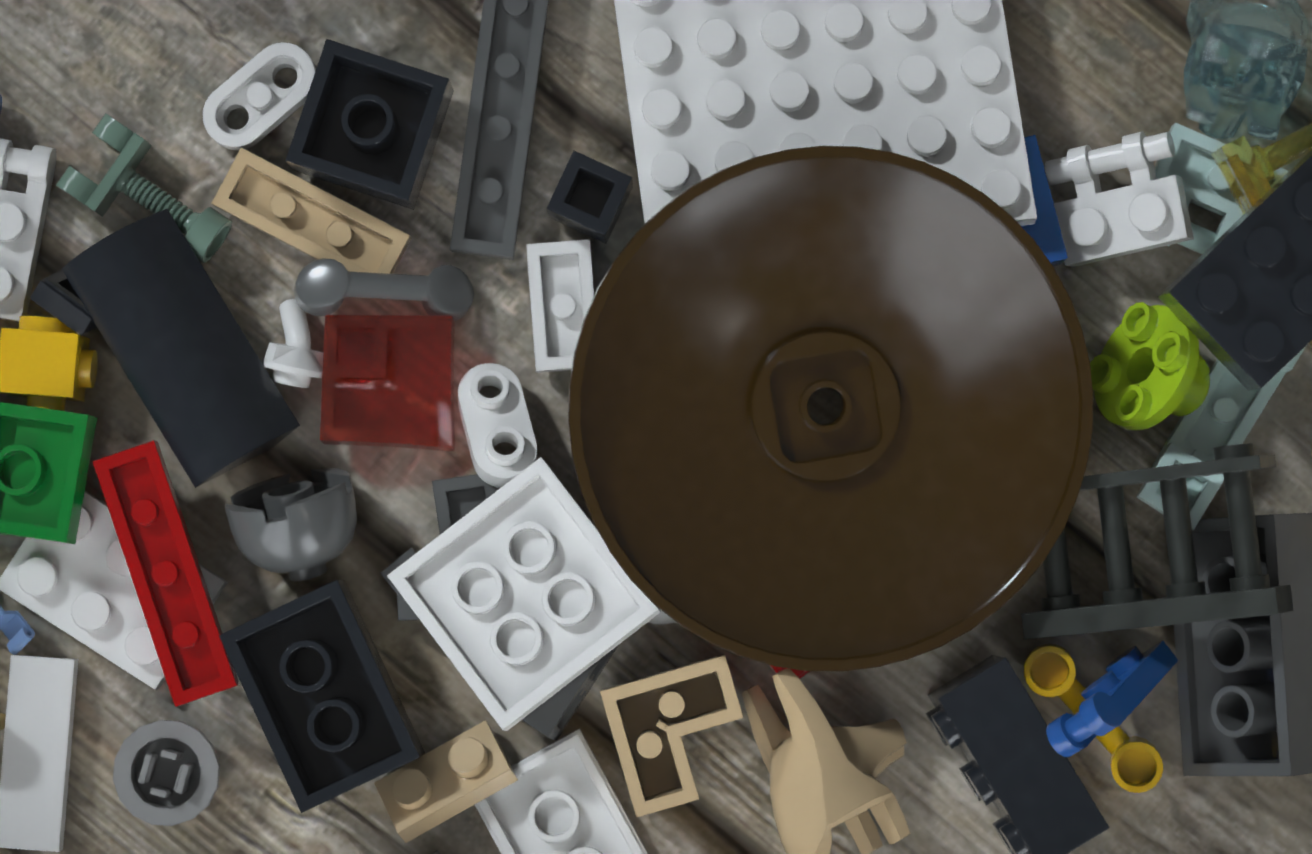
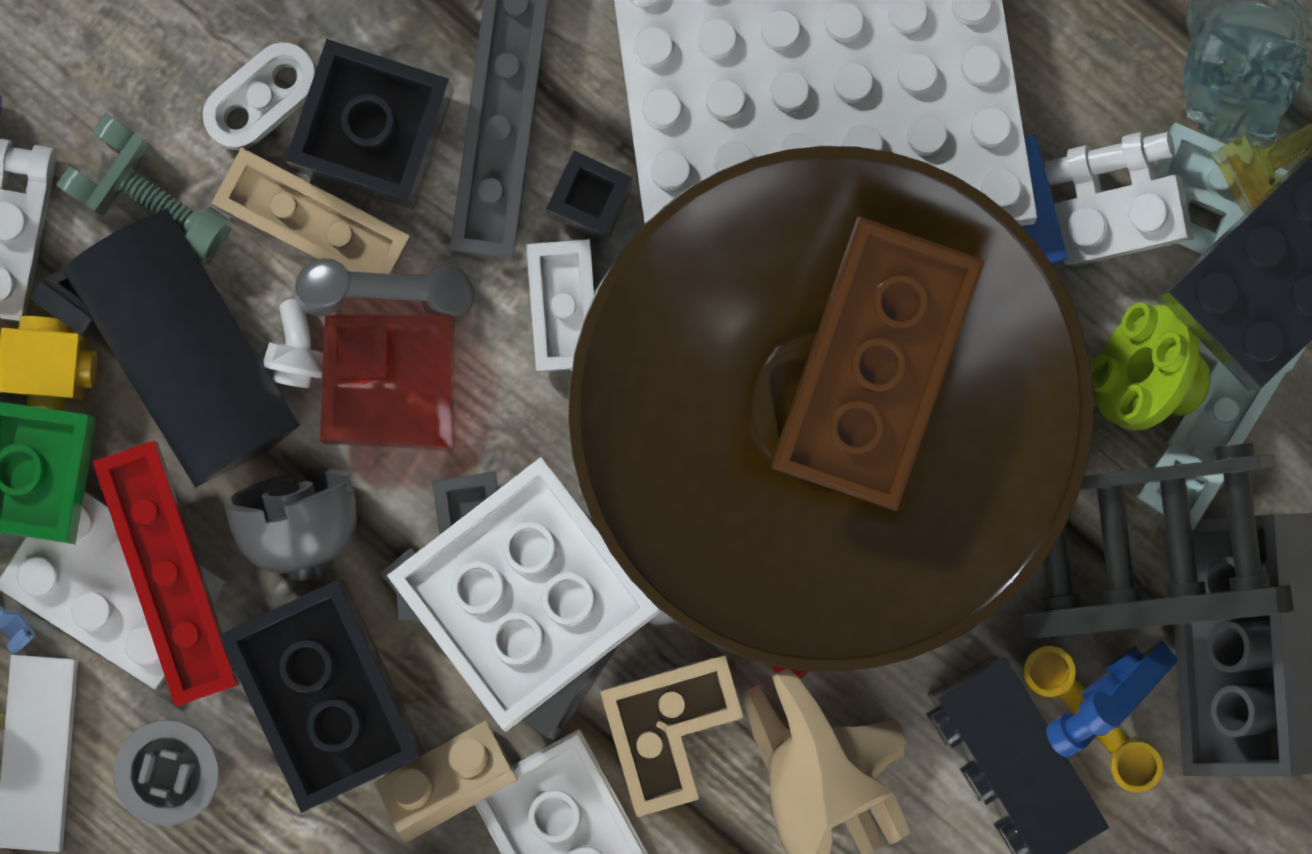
white plate [458,363,537,488] -> none
none -> reddish brown tile [770,217,985,511]

